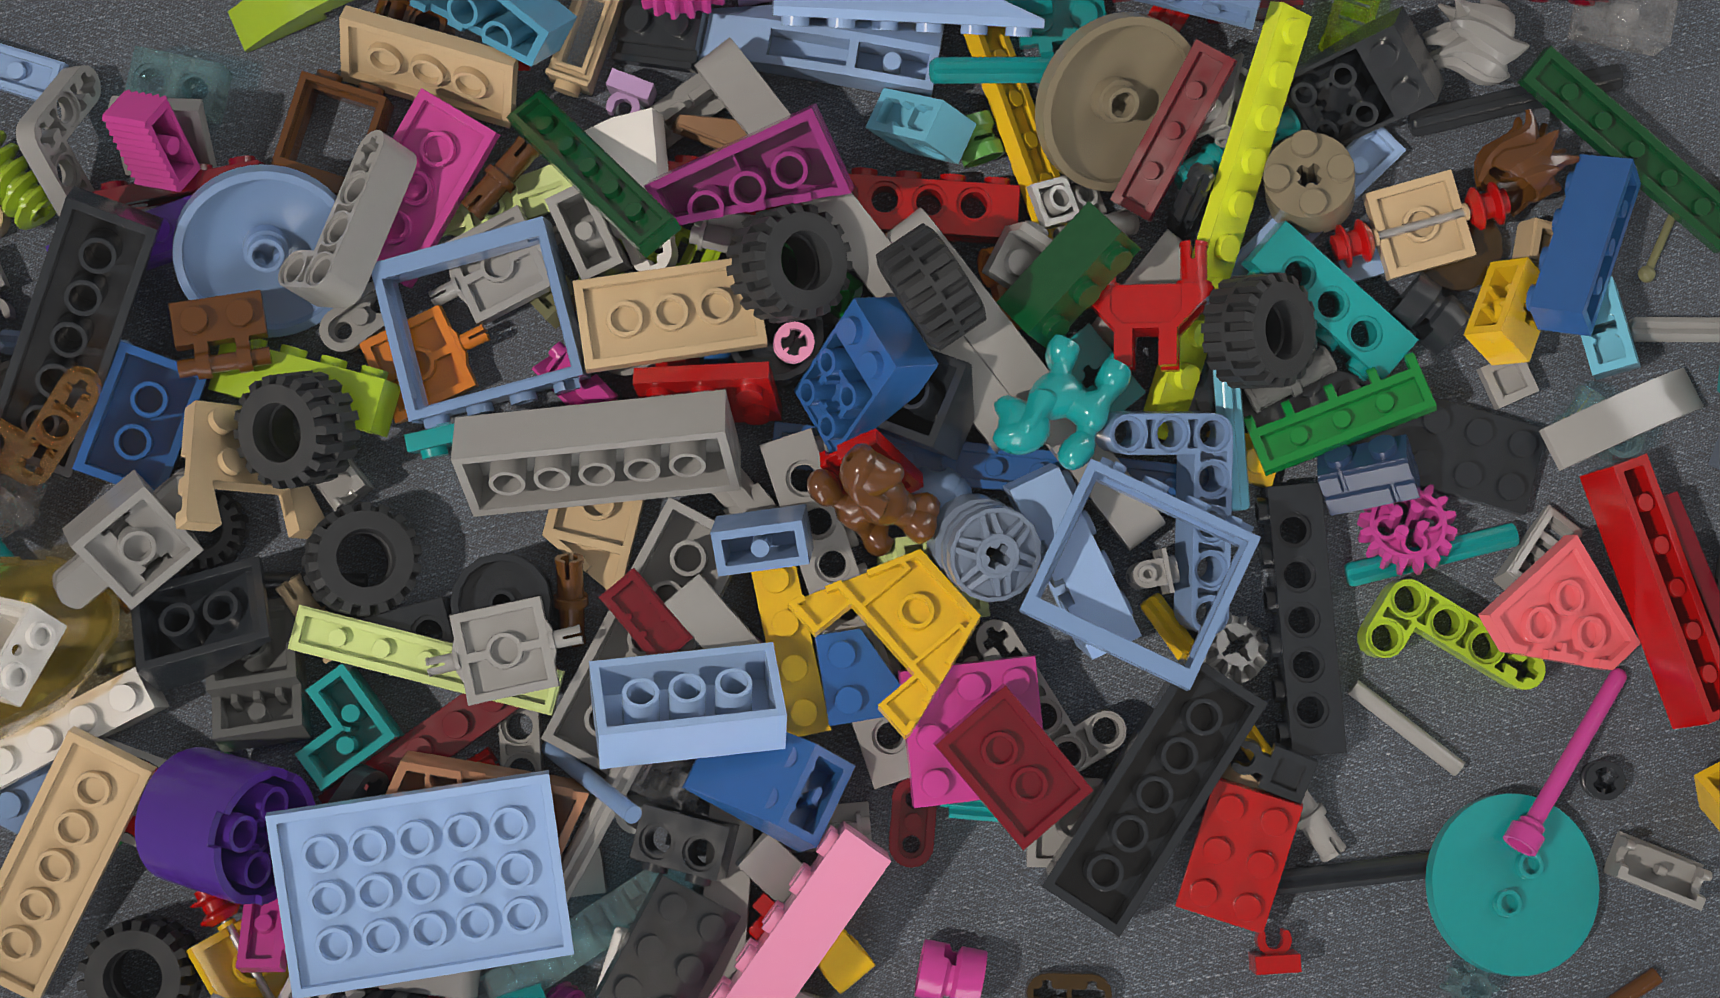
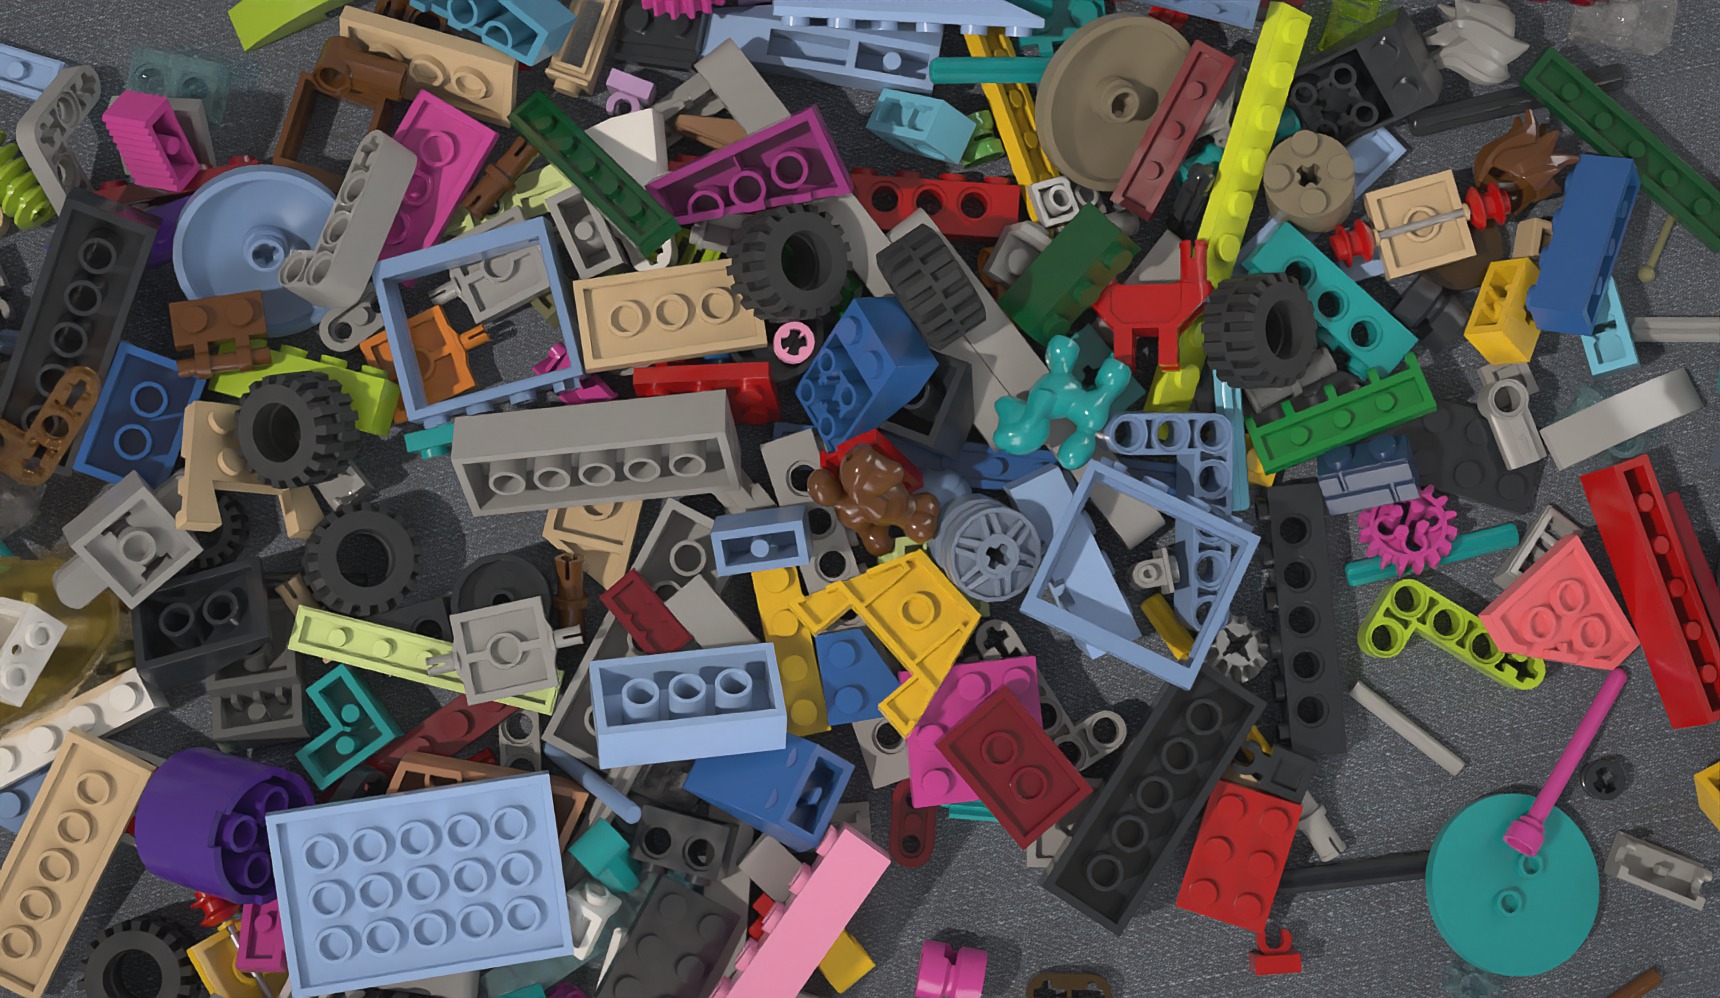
none -> reddish brown piece [311,35,409,102]
none -> white bracket [566,878,622,961]
none -> teal piece [568,817,642,895]
none -> light grey piece [1477,379,1547,470]

